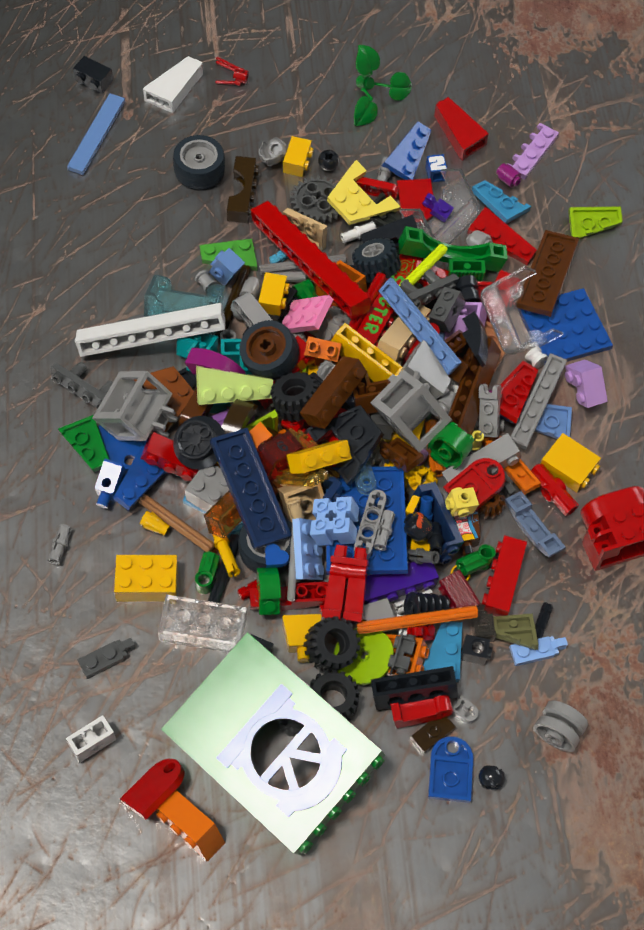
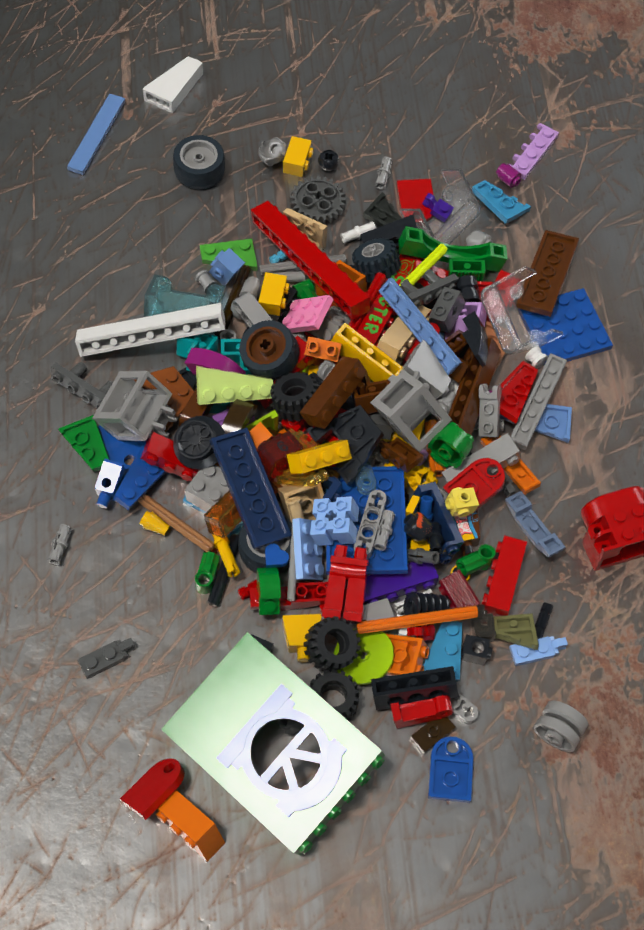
white brick [66,715,116,763] -> none
black brick [73,56,113,93] -> none
yellow brick [114,555,178,602] -> none
clear brick [158,594,247,653] -> none
red plant [215,57,249,86] -> none
dark brown arch [227,156,259,223] -> none
light yellow wing [327,160,400,225] -> none
green plant [354,45,412,126] -> none
red beam [355,177,399,199] -> none
wing [381,121,432,180] -> none
dark grey hinge [388,630,416,675] -> none
blue brick [425,154,448,183] -> none
red slope [434,97,489,161] -> none
red wing [467,207,537,266] -> none
light yellow pin [472,430,484,451] -> none
reddish brown gear [478,492,505,519] -> none
black piece [478,765,505,790] -> none
red piece [531,463,579,516] -> none
yellow brick [540,433,601,493] -> none
lavender brick [565,360,608,408] -> none
lime wing [568,206,623,239] -> none

